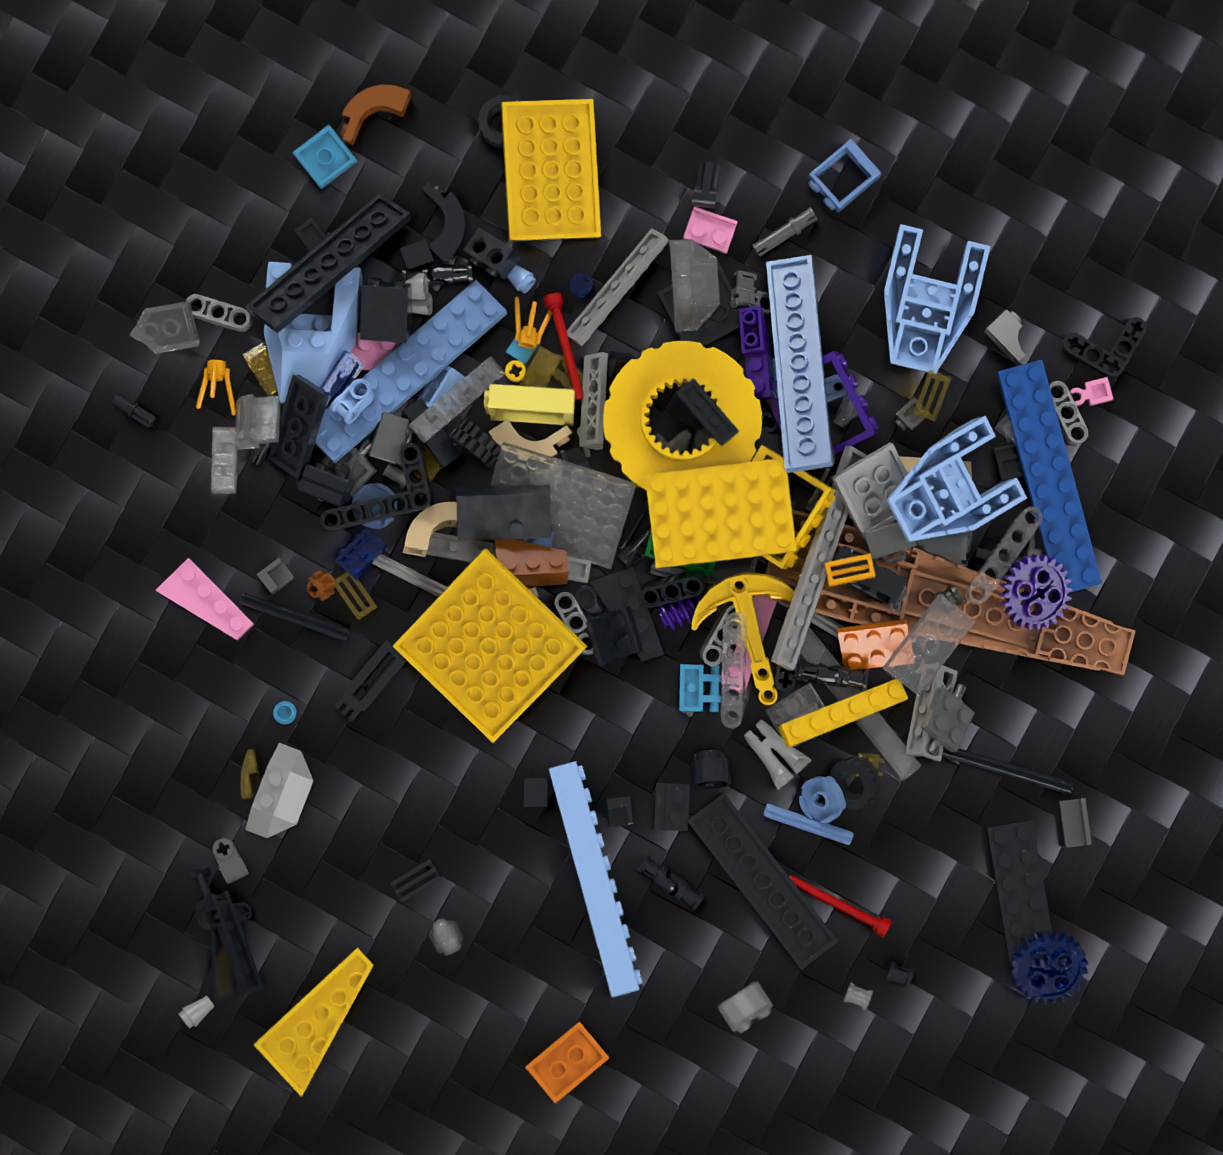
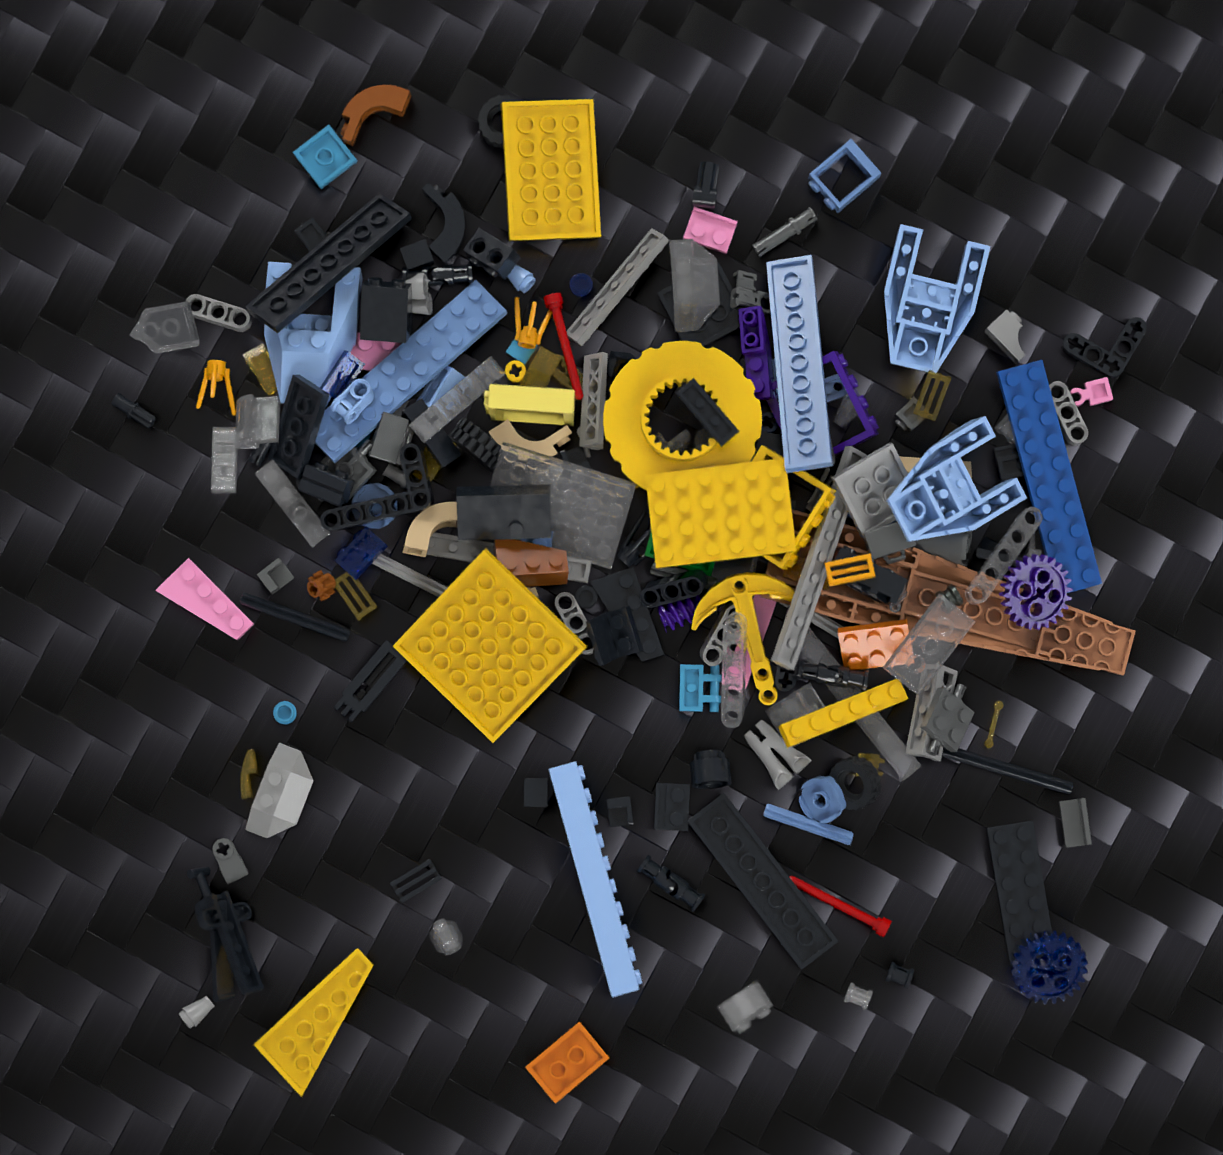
none -> clear slope [254,459,330,547]
none -> clear yellow hinge [985,701,1003,748]

